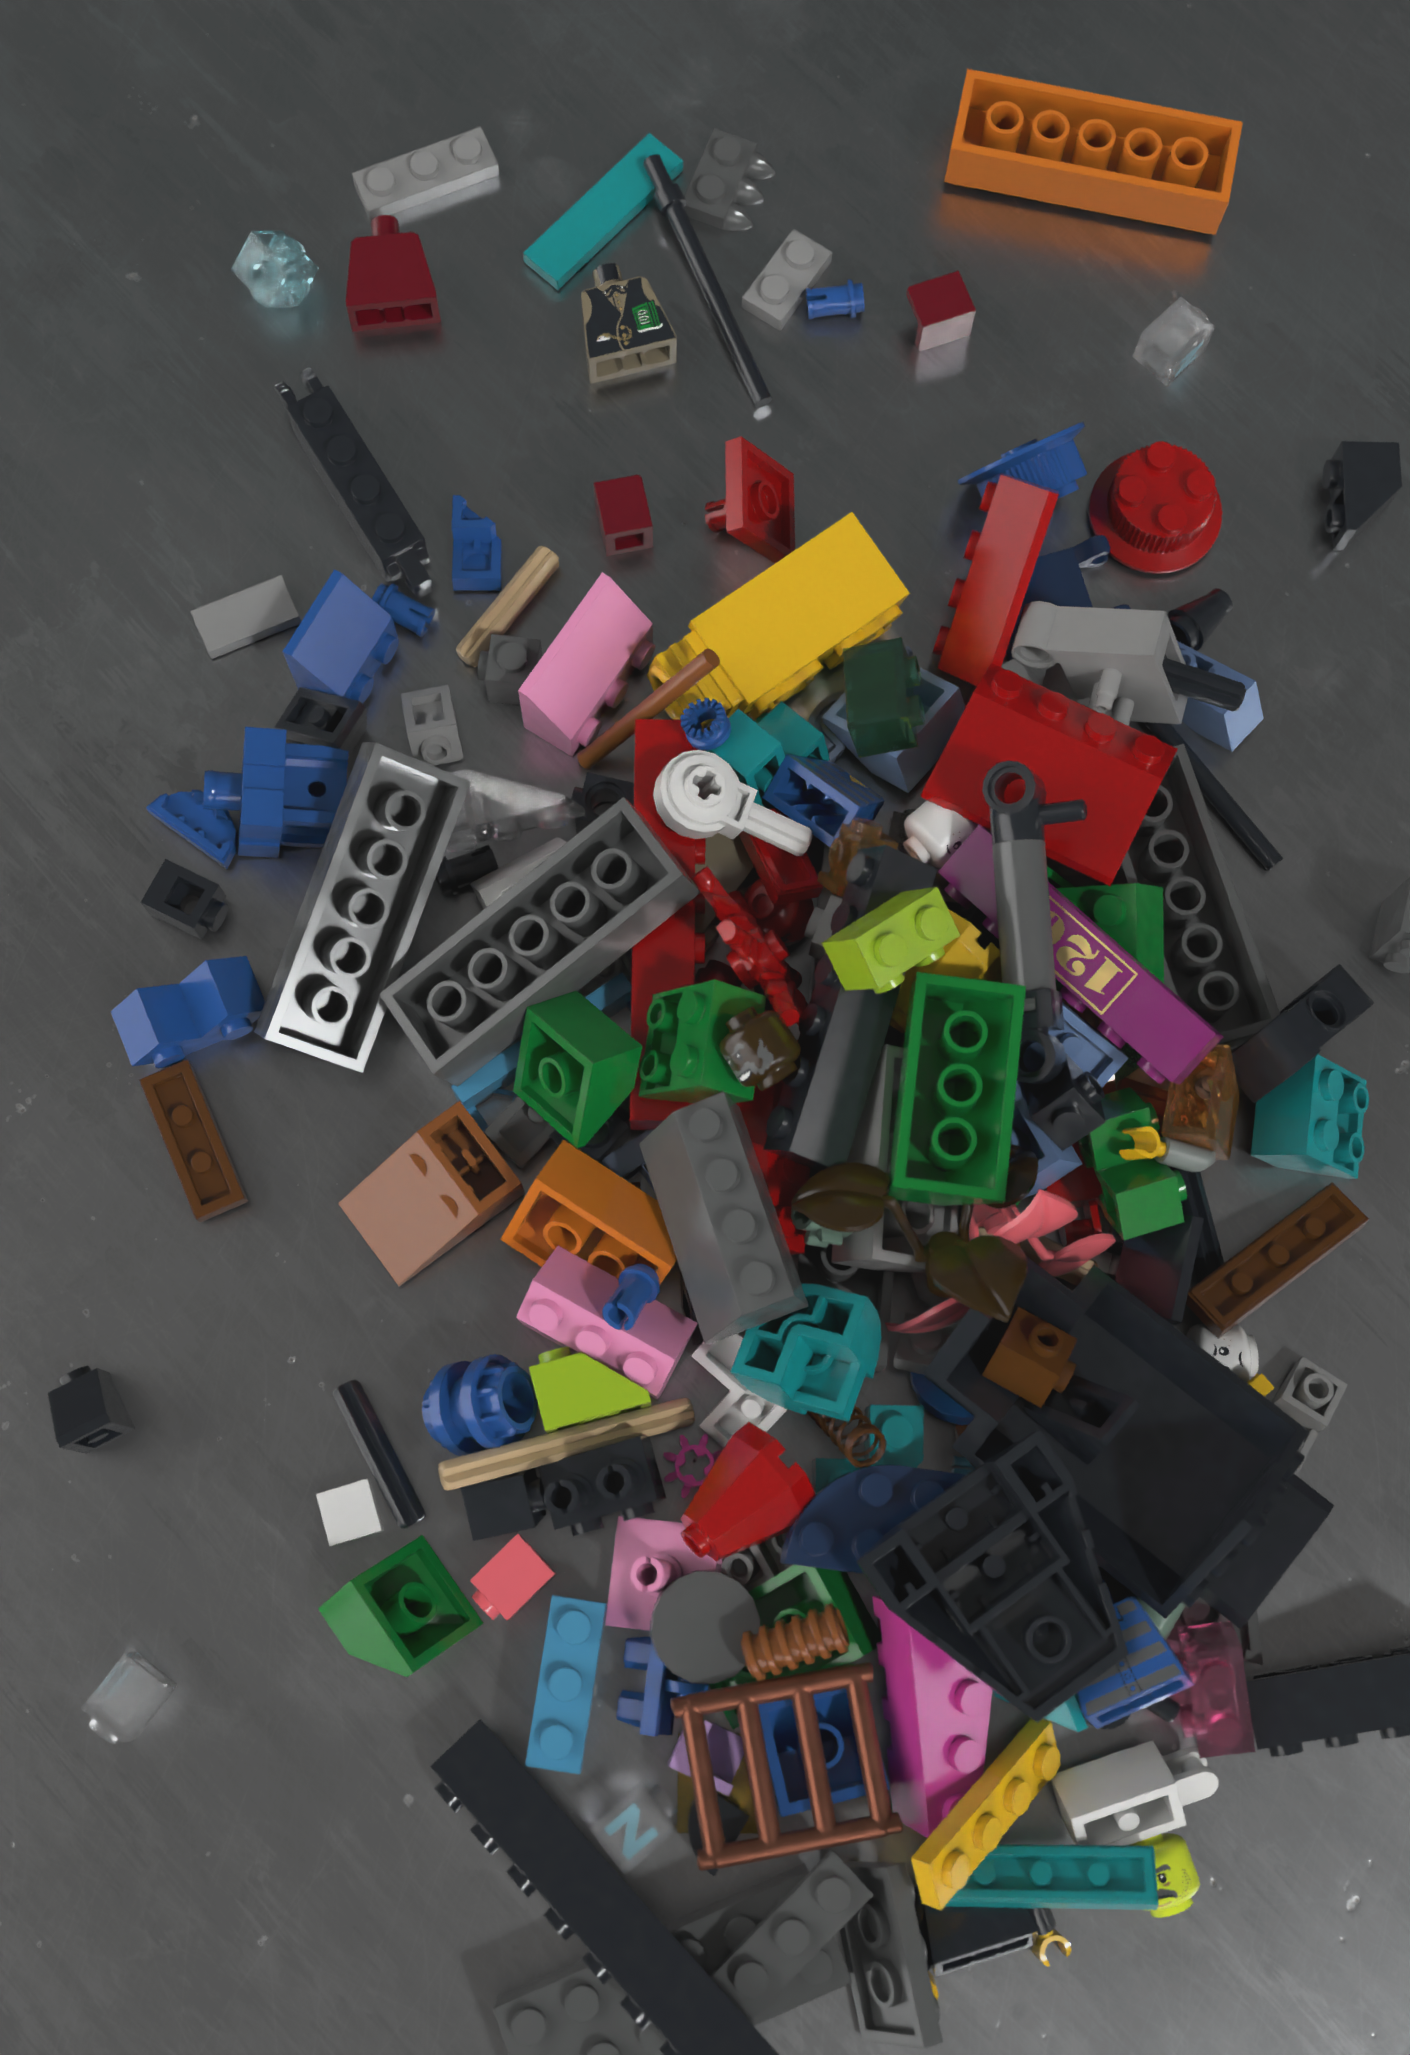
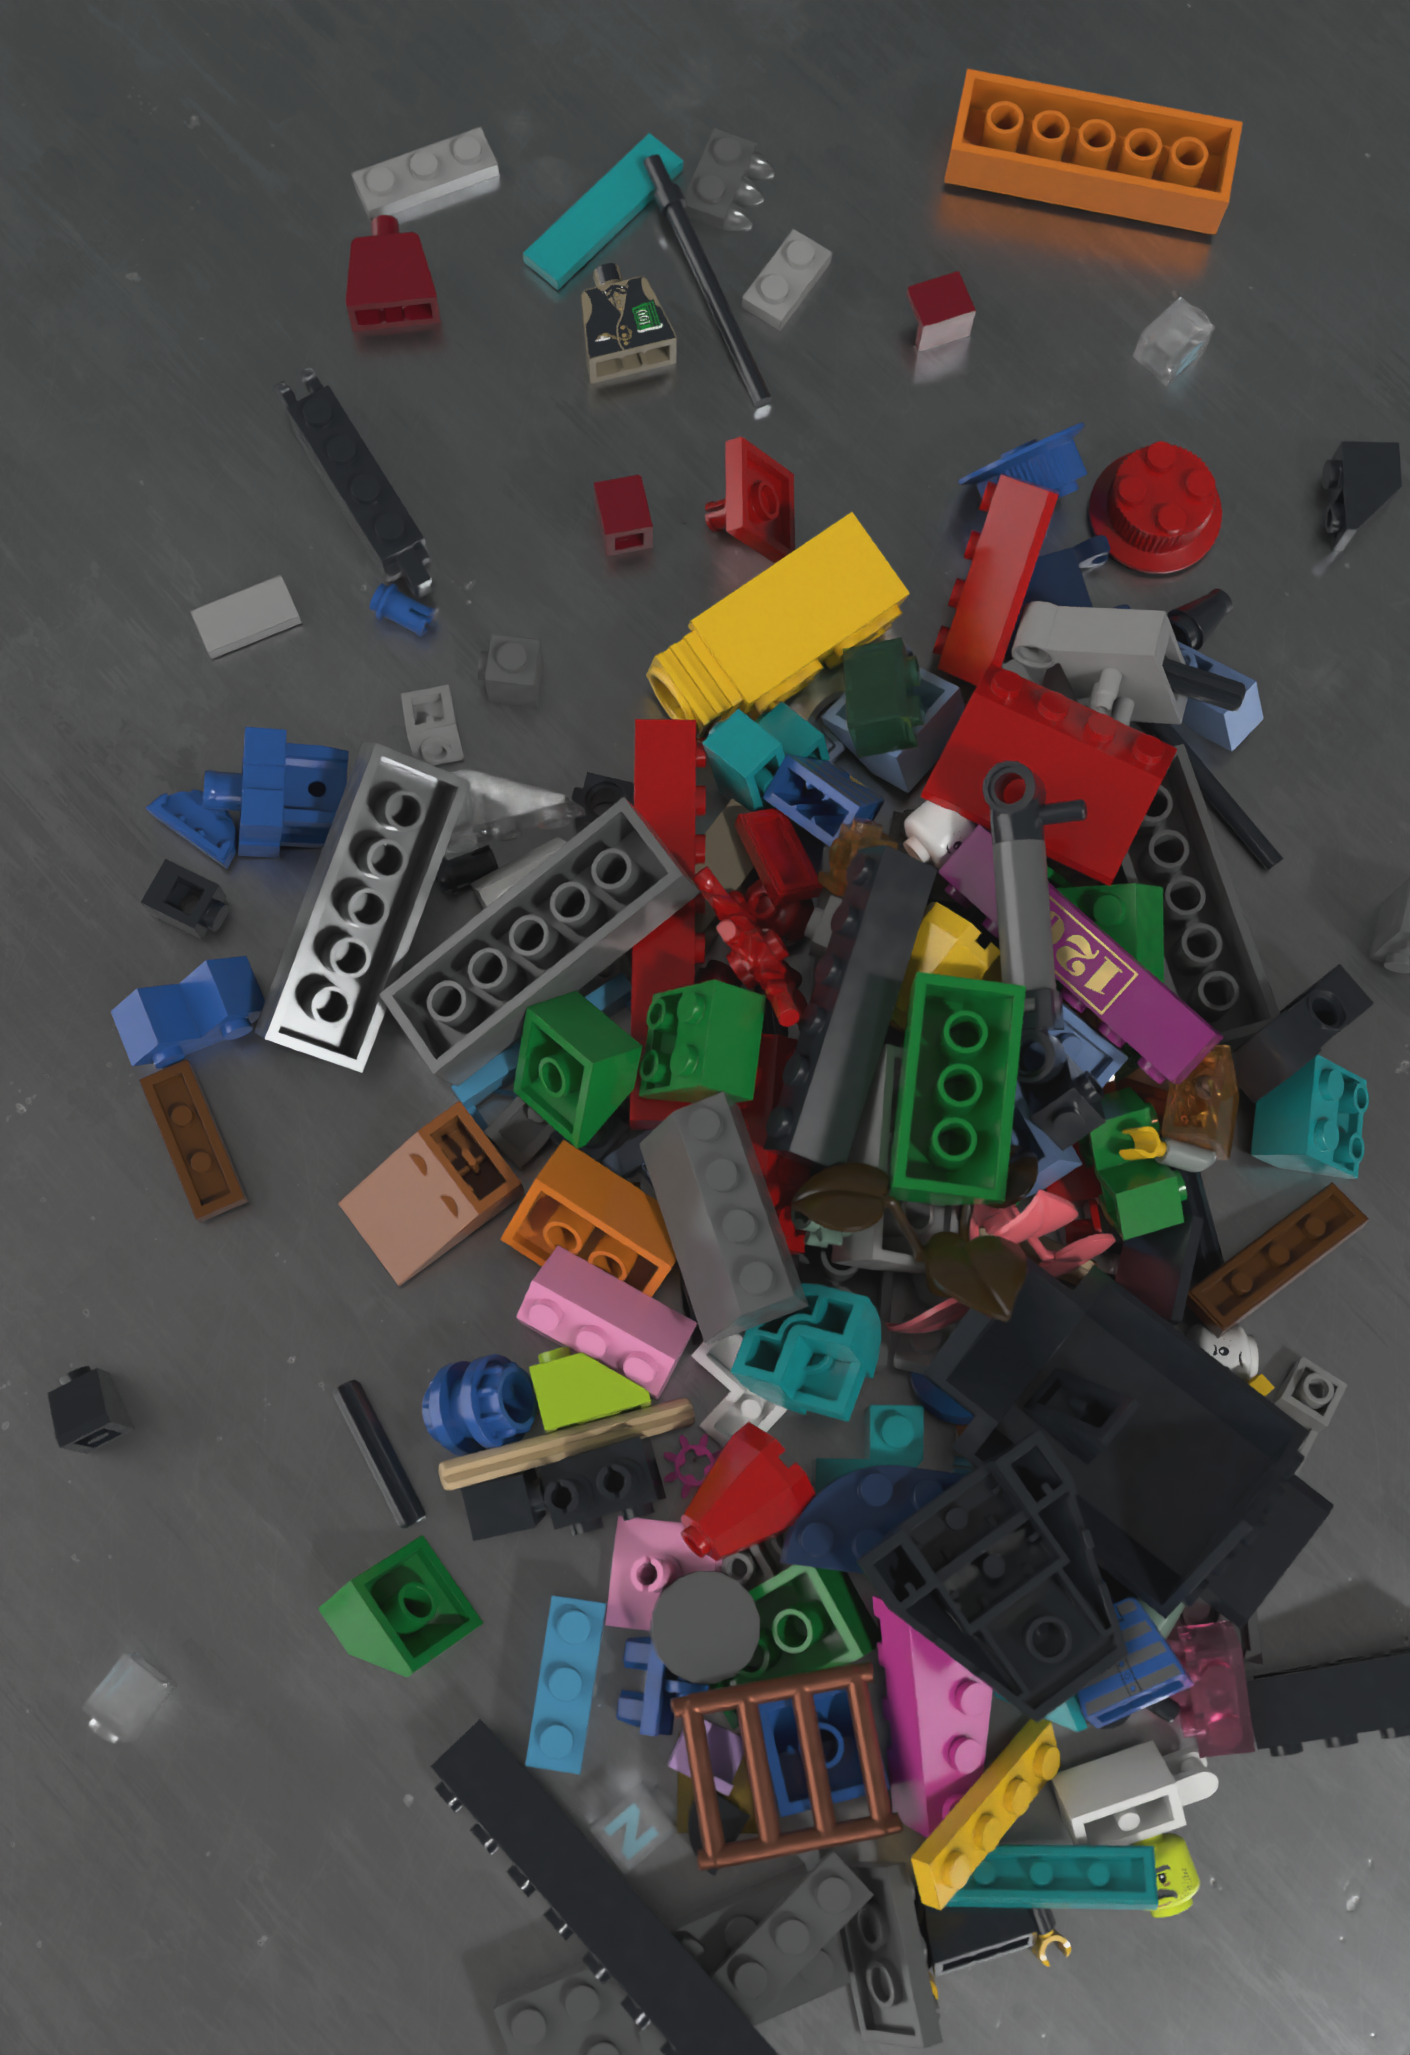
clear light blue brick [231,230,319,308] -> none
black slope [274,687,367,758] -> none
blue slope [282,569,399,704] -> none
white tile [316,1478,384,1547] -> none
blue slope [452,495,502,591] -> none
tan axle [456,545,559,667] -> none
coral brick [470,1534,557,1621] -> none
bright pink slope [518,572,656,757] -> none
dark orange bar [577,649,720,769] -> none
blue pin [602,1264,660,1330] -> none
white piece [653,750,813,856] -> none
blue bush [680,698,731,751] -> none
dark brown head [719,1006,801,1092] -> none
dark orange piece [741,1603,849,1681] -> none
blue pin [806,279,865,320] -> none
reddish brown piece [807,1406,886,1468] -> none
lime brick [822,887,960,994] -> none
reddish brown brick [982,1307,1078,1408] -> none

